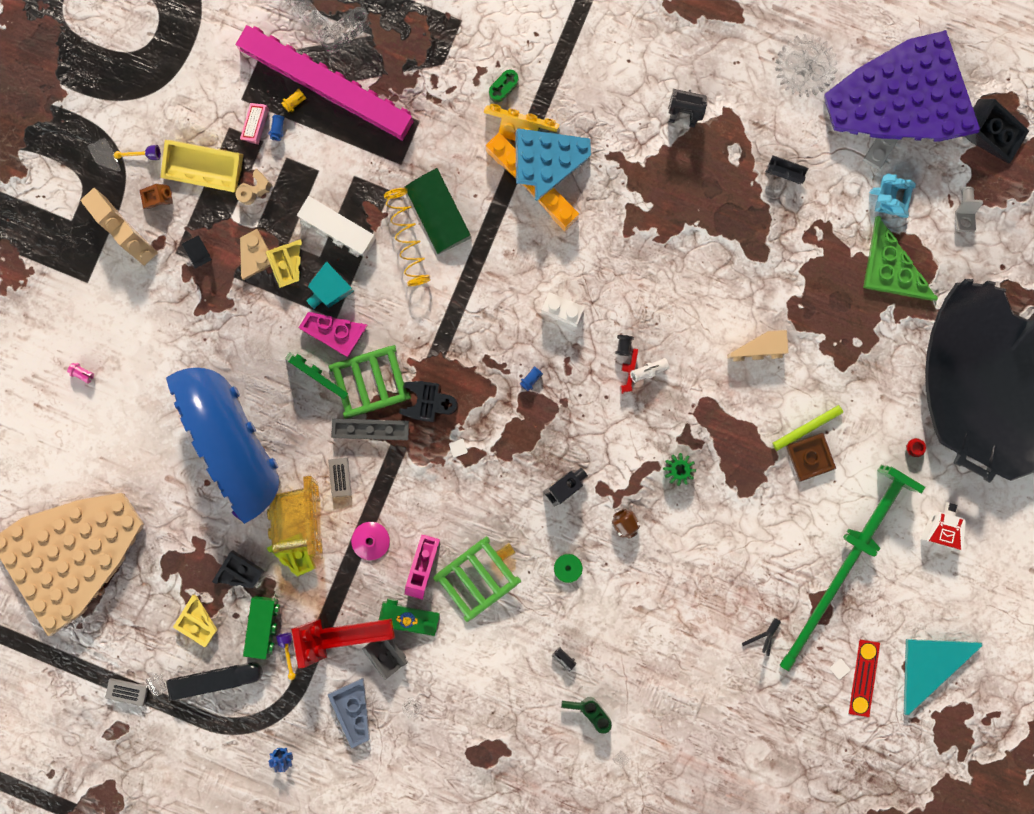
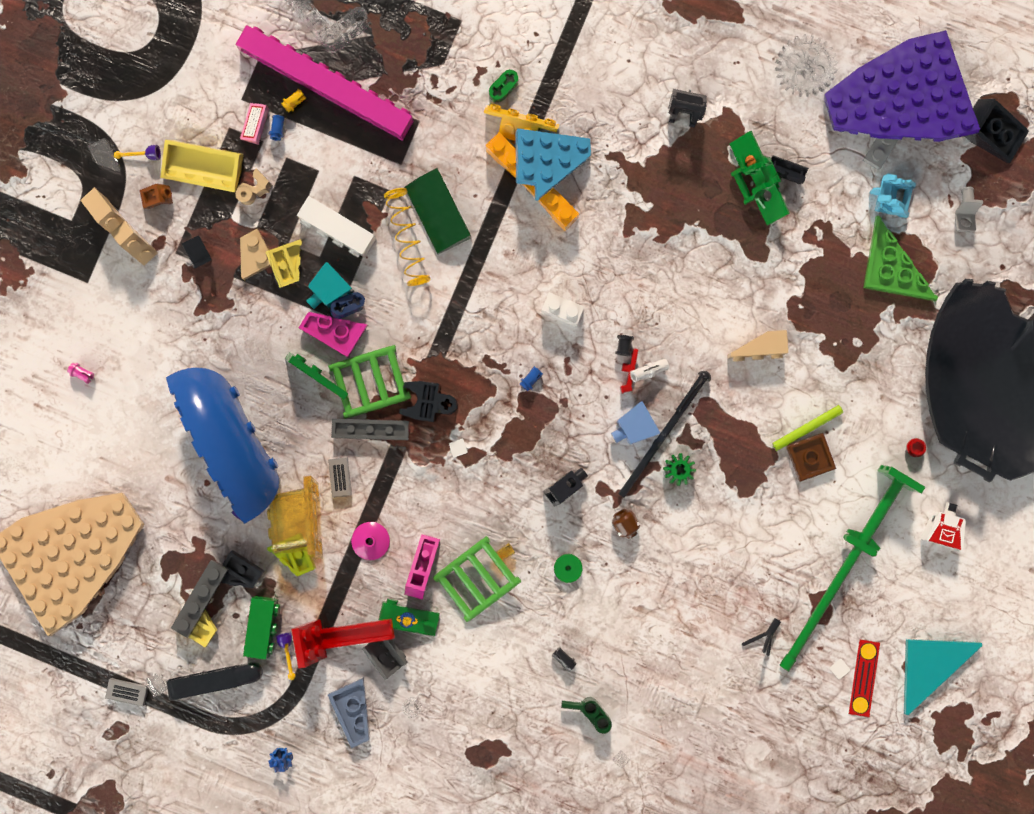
none -> dark grey plate [171,560,229,638]
none -> dark blue beam [330,292,365,319]
none -> medium blue torso [611,401,660,444]
none -> black bar [618,370,711,498]
none -> green piece [729,131,790,226]

